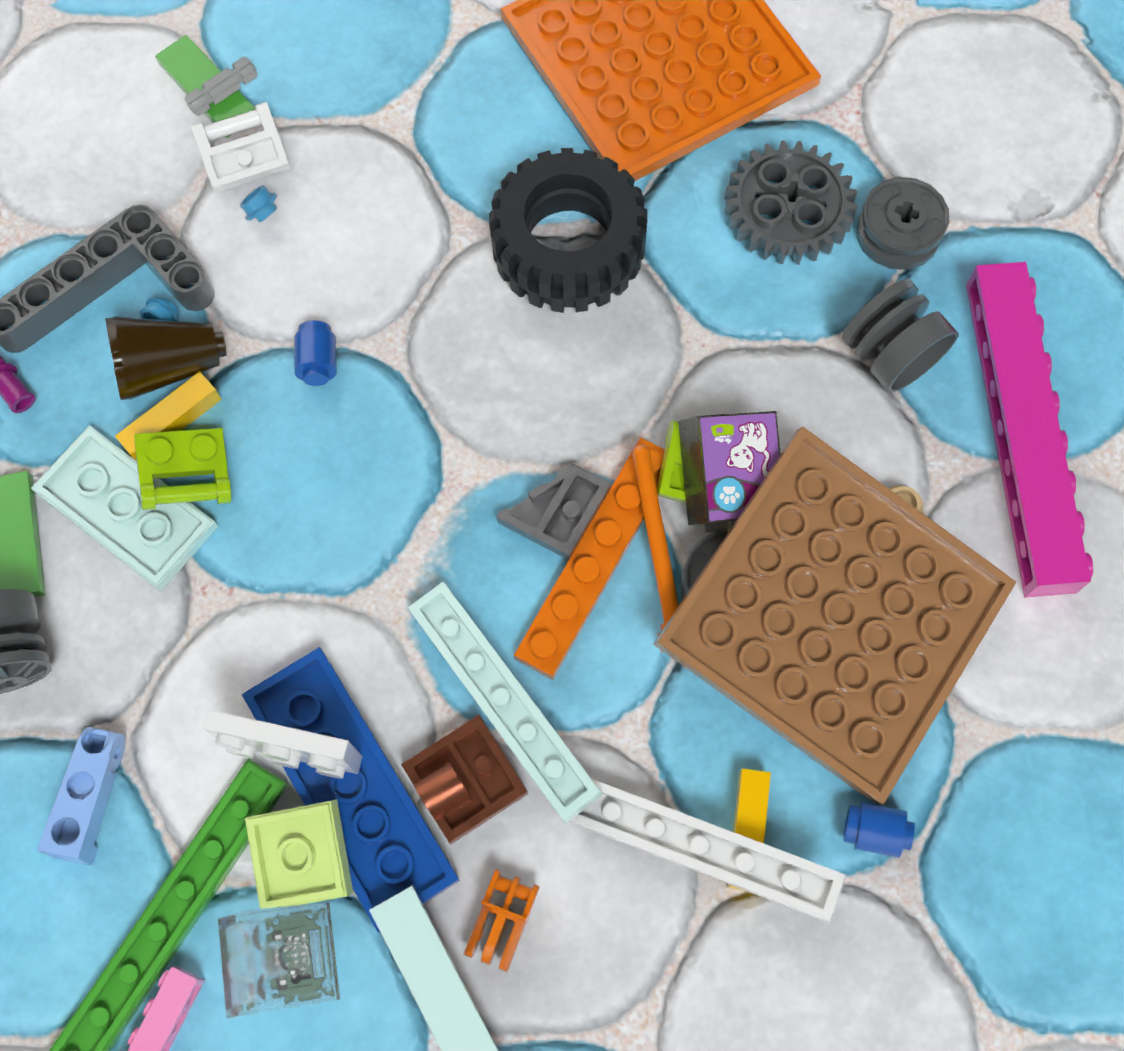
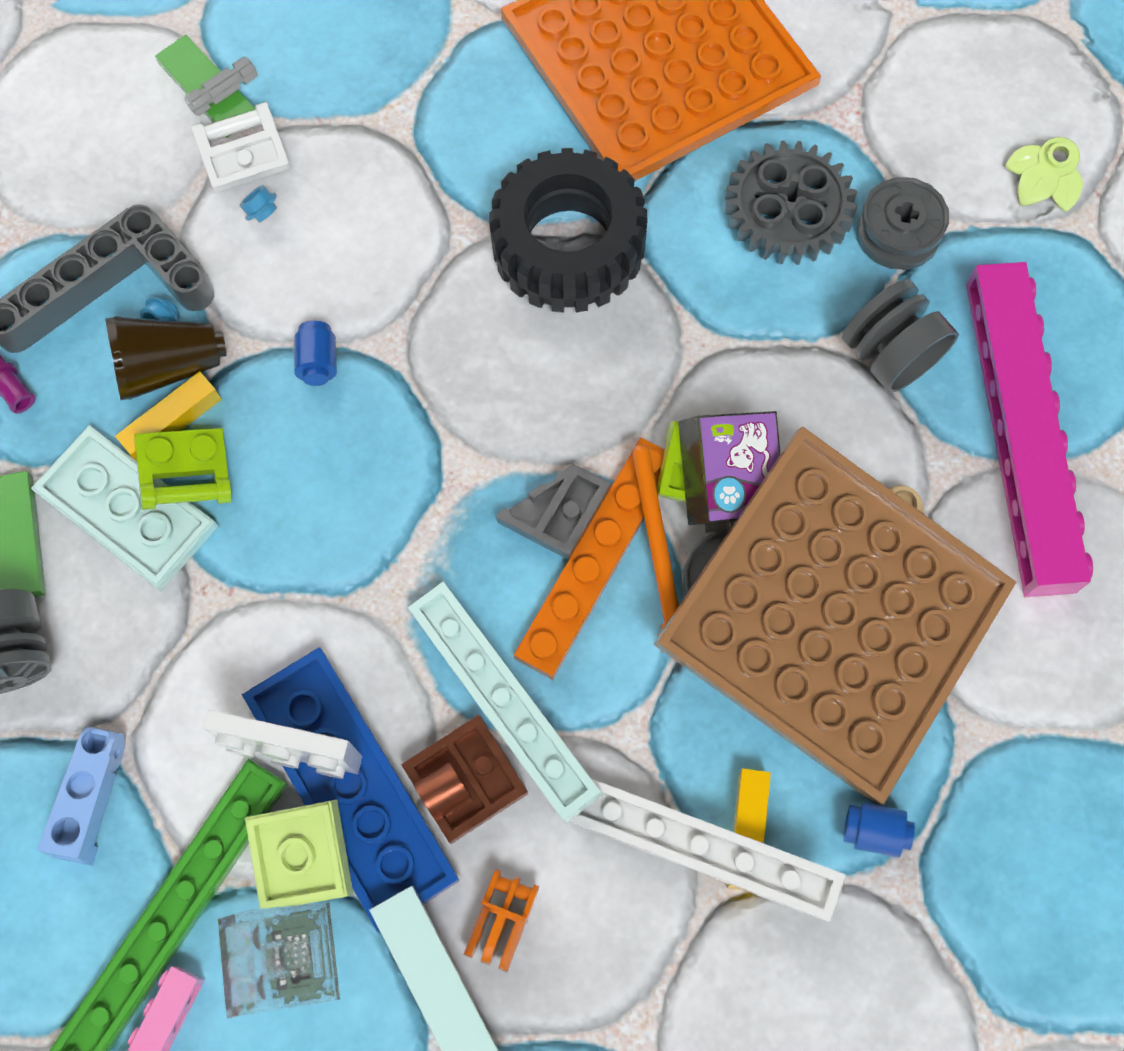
none -> yellowish green plate [1005,137,1083,212]

